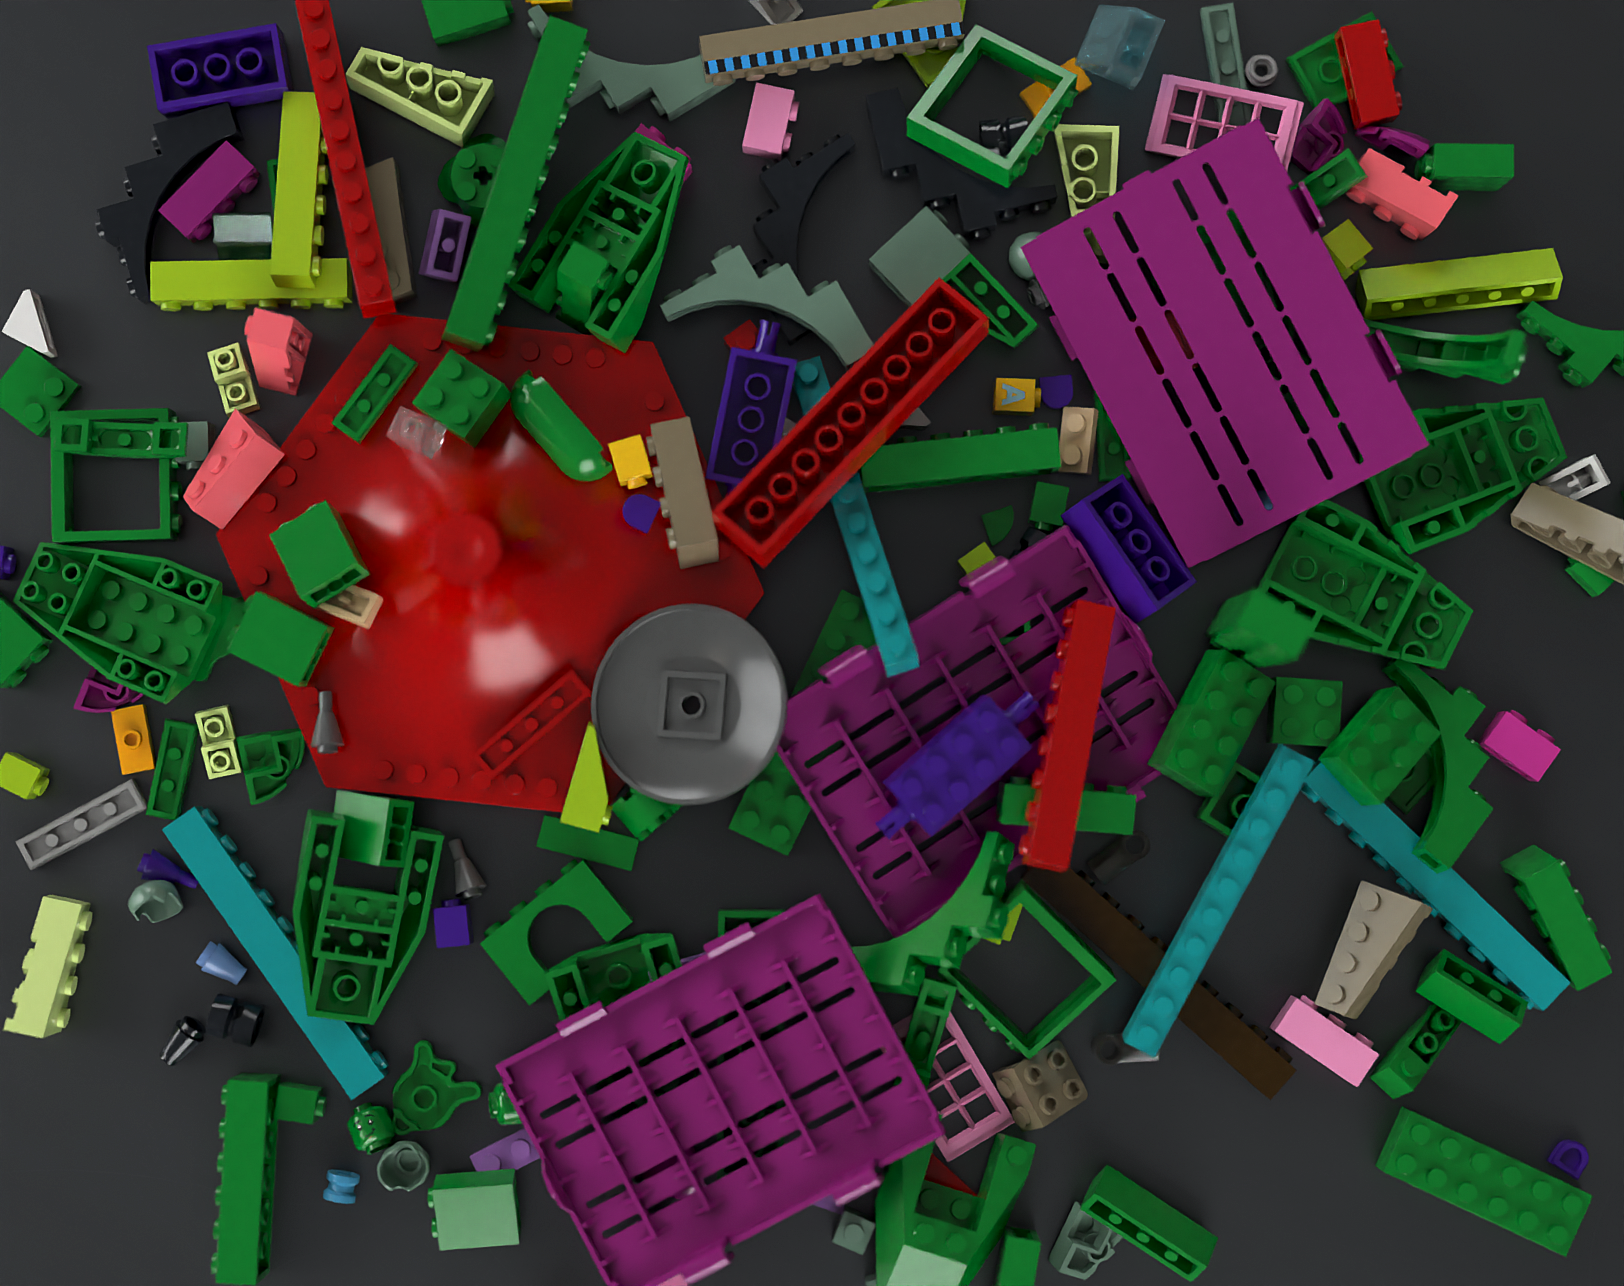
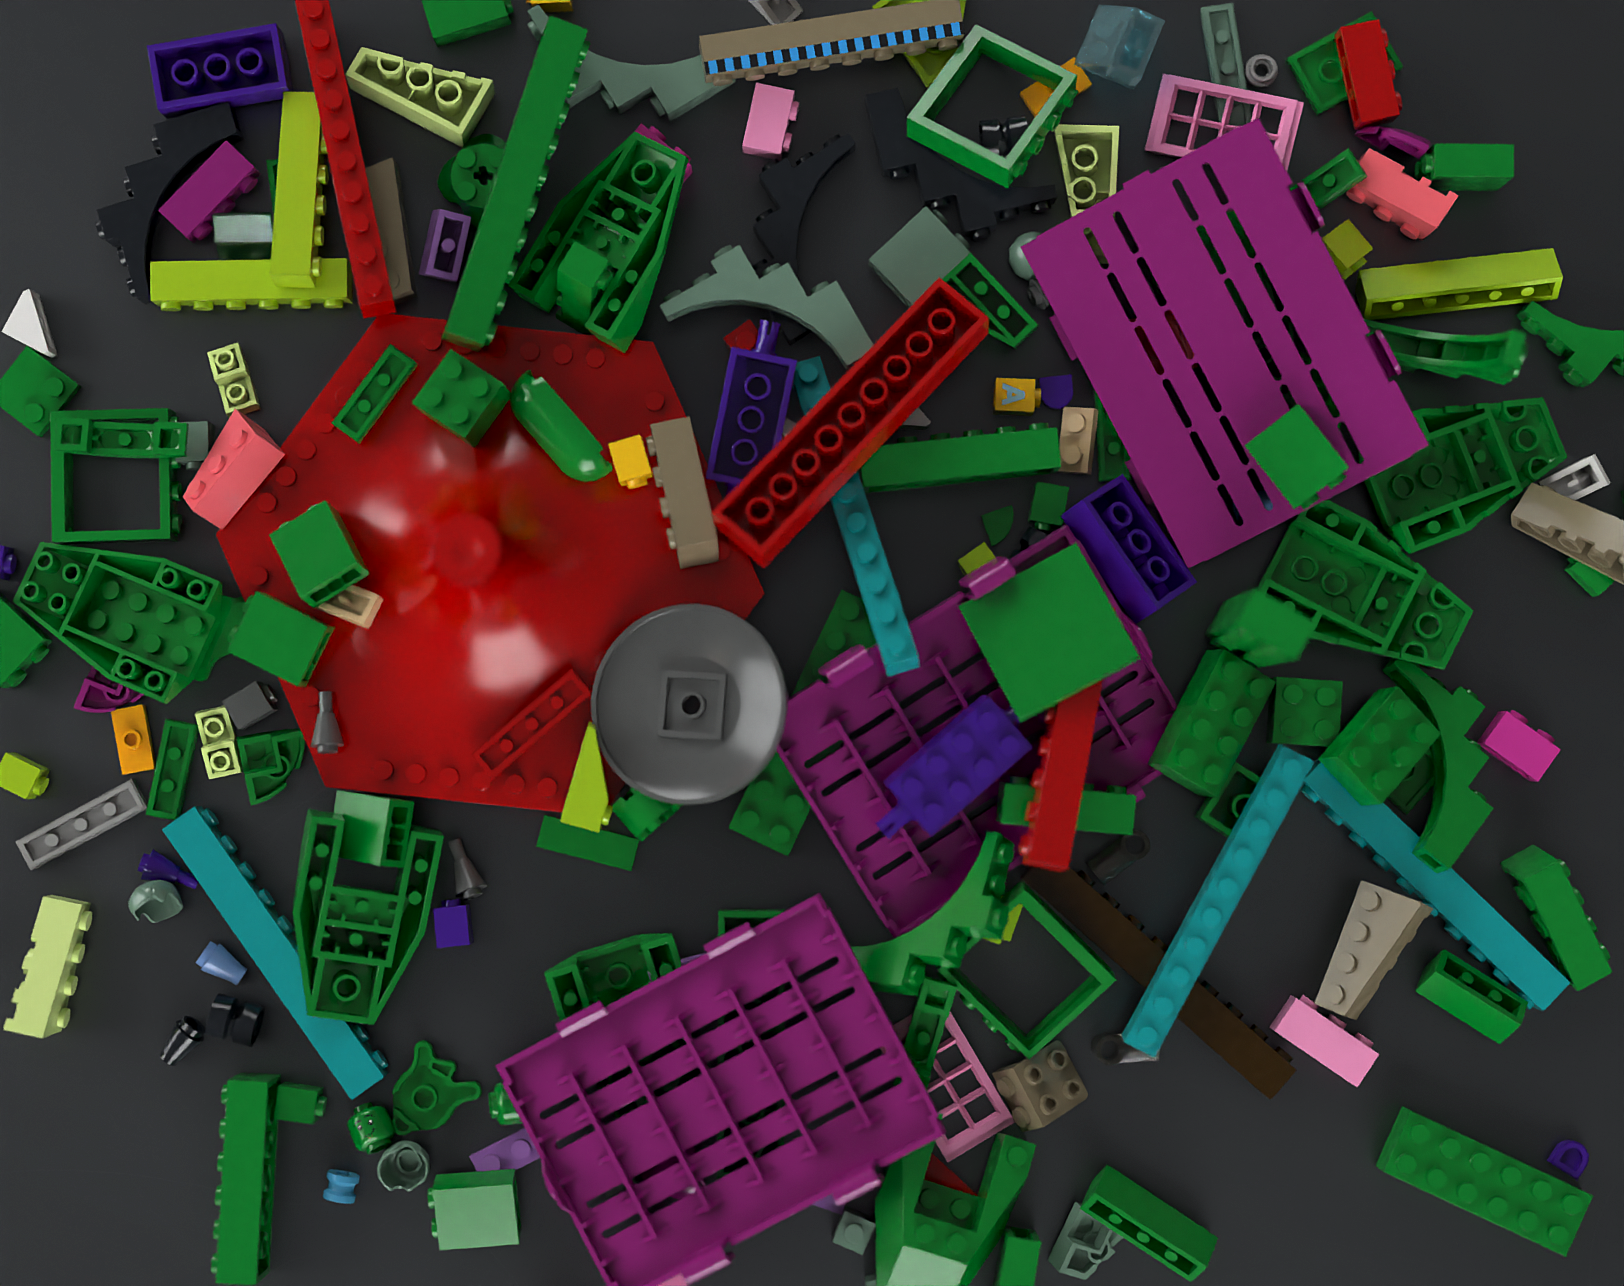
coral wedge [245,308,313,396] -> none
clear brick [386,406,446,459] -> none
green arch [480,859,635,1006] -> none
dark purple tile [623,494,661,534] -> none
magenta brick [1290,98,1347,175] -> none
green slope [1369,1003,1462,1100] -> none
none -> dark grey brick [222,681,279,730]
none -> green tile [958,543,1140,723]
none -> green brick [1245,404,1349,510]

